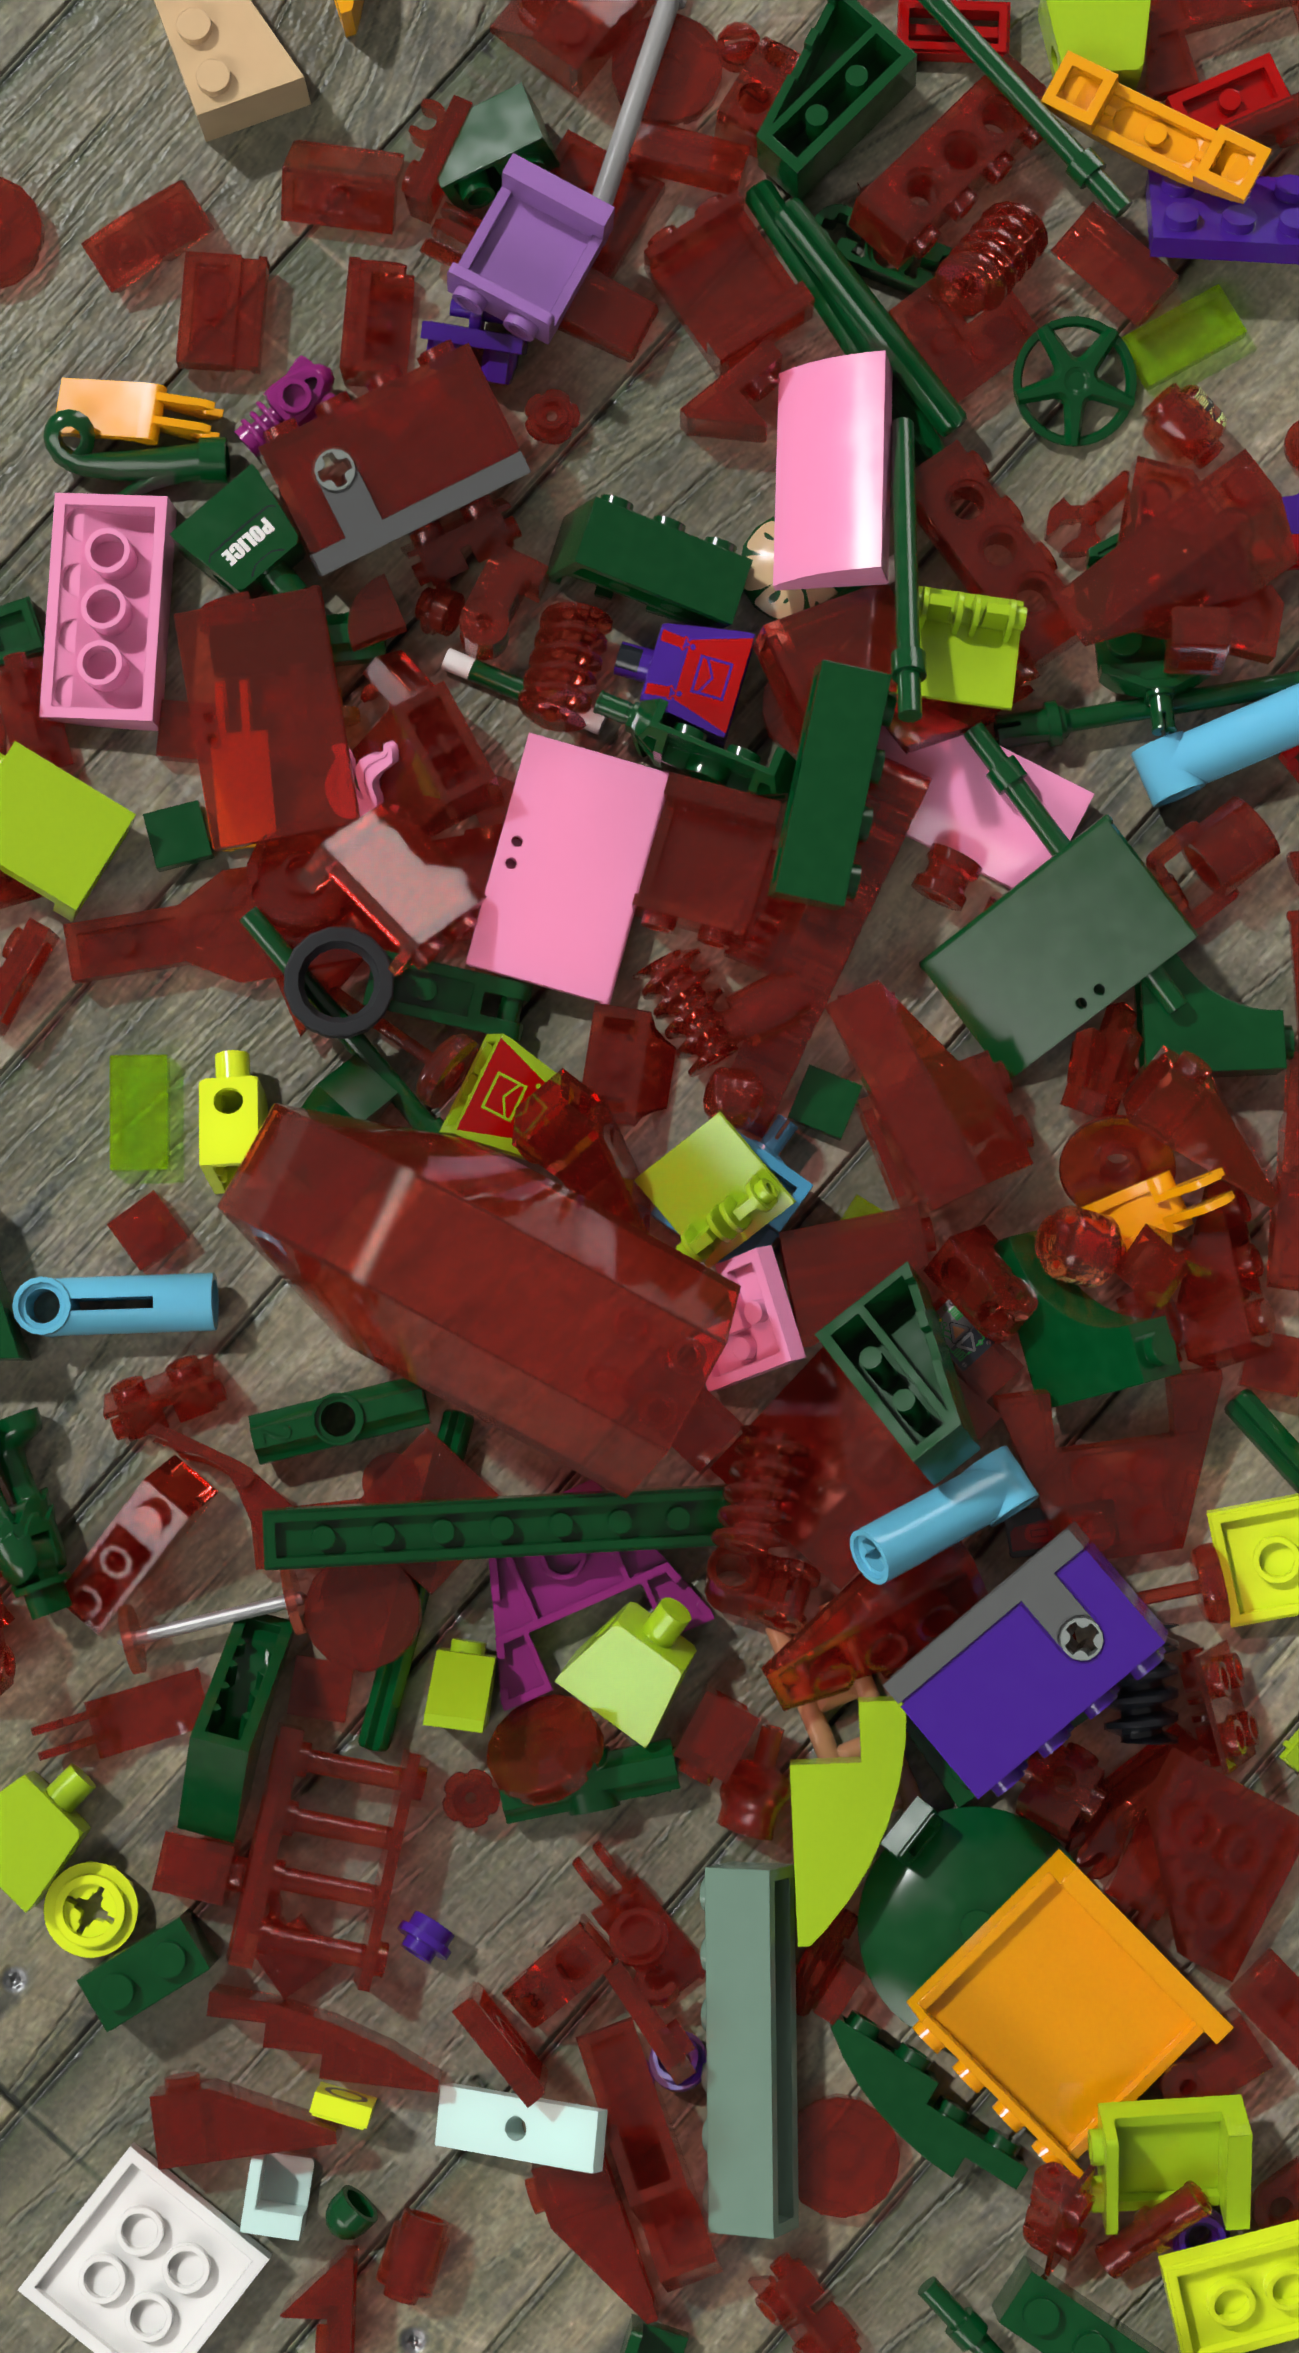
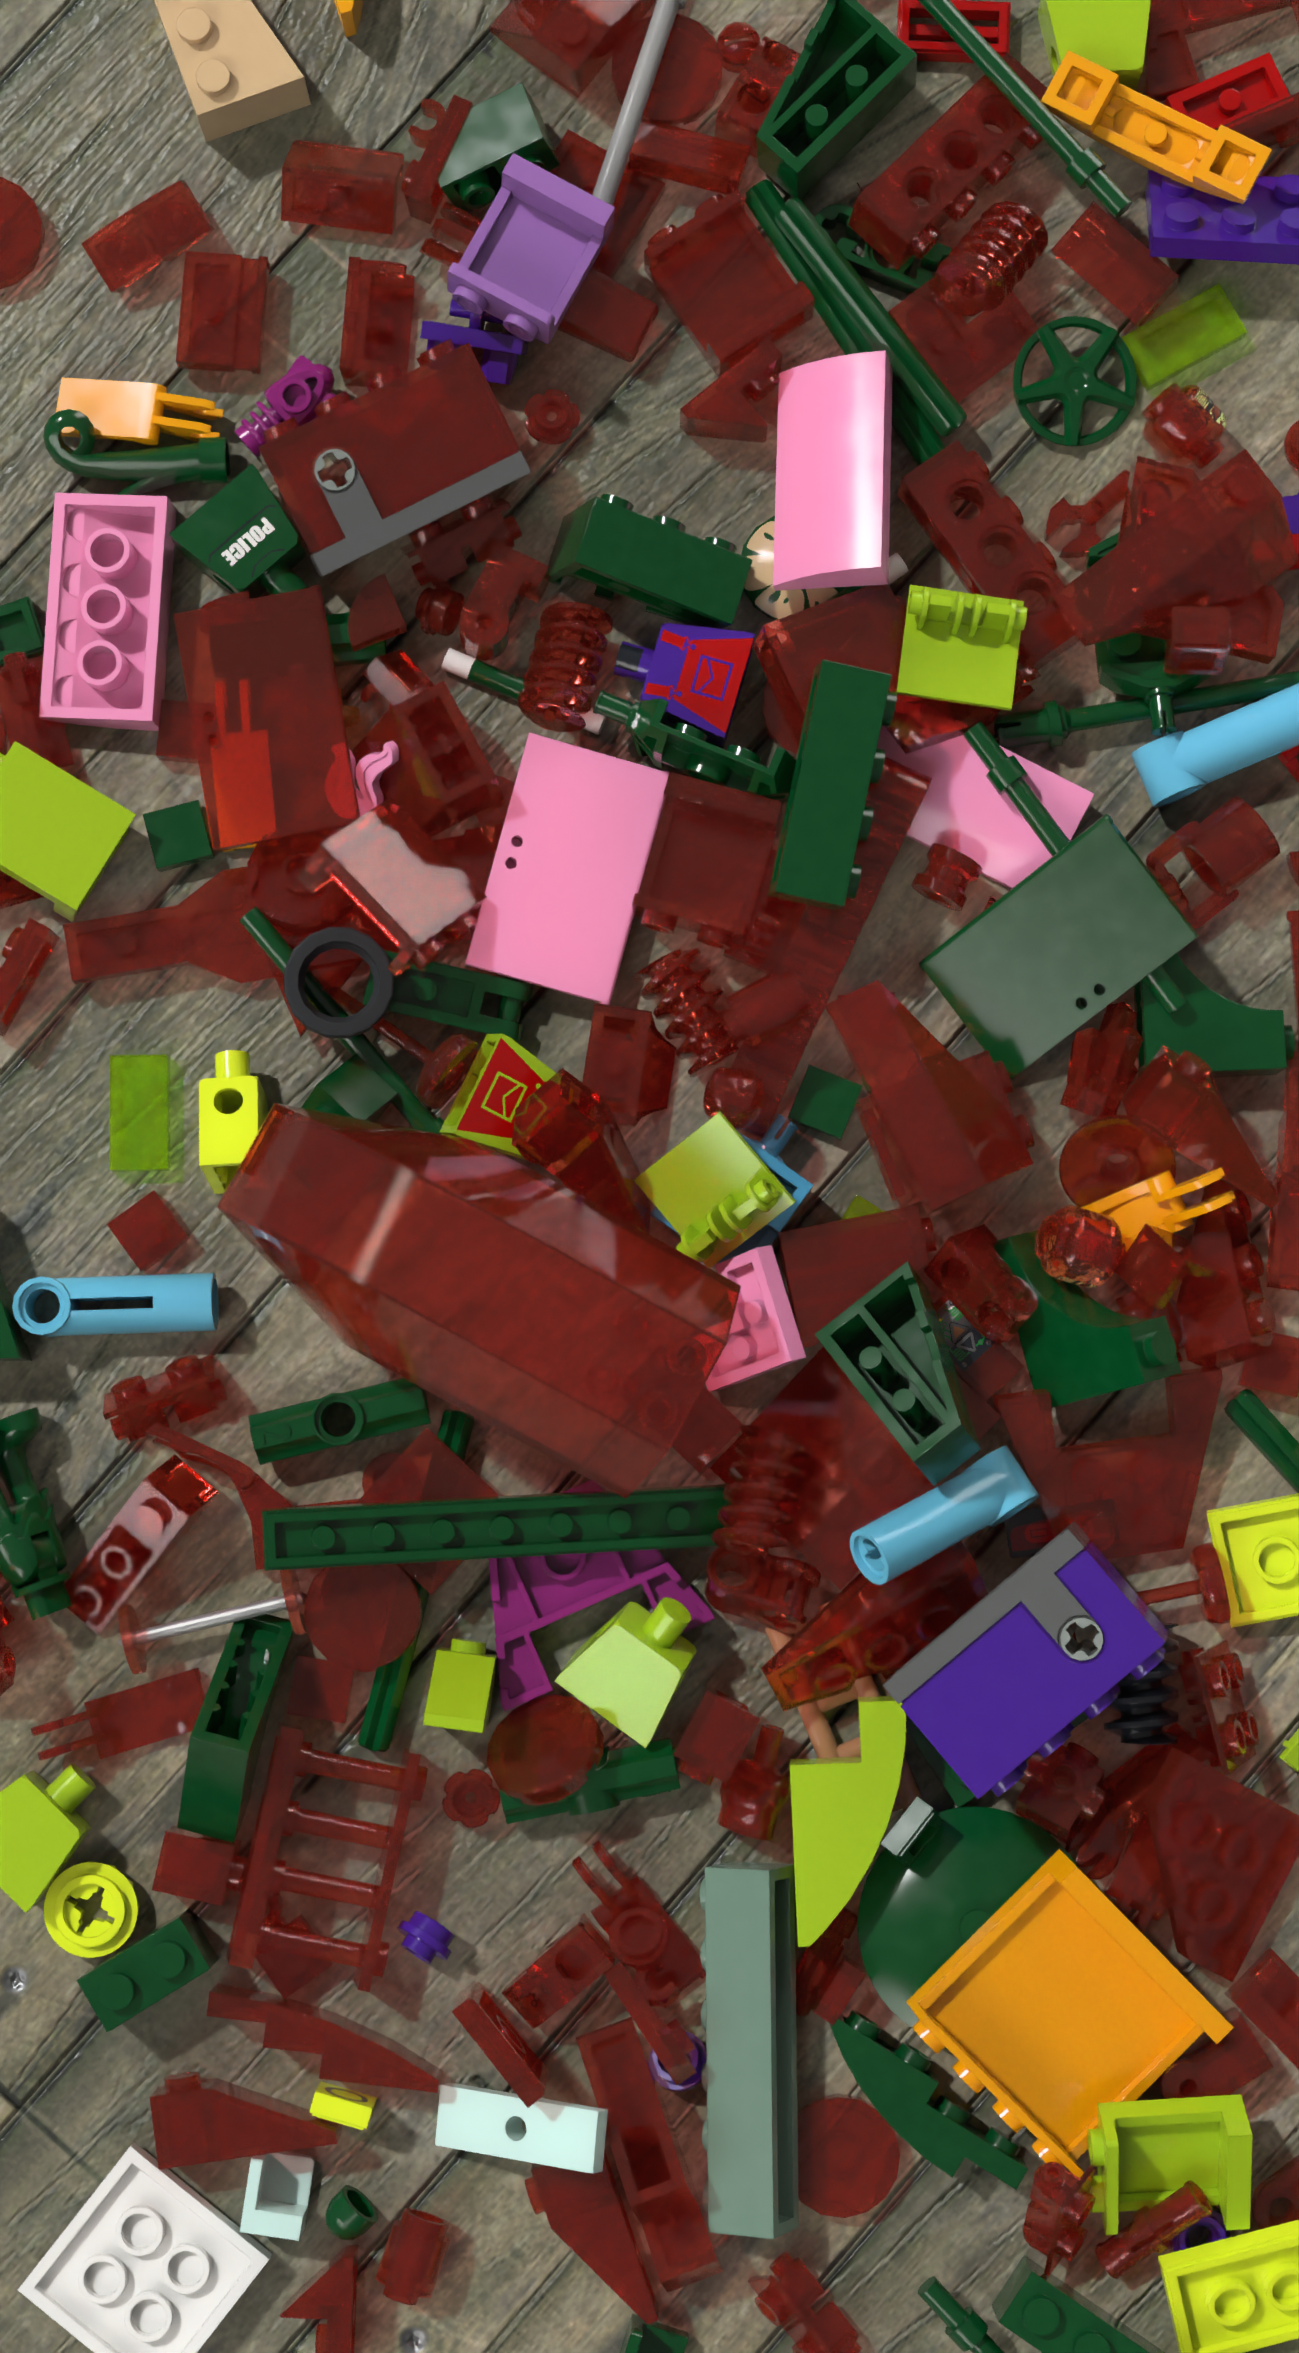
dark green bar [891,417,927,723] -> none

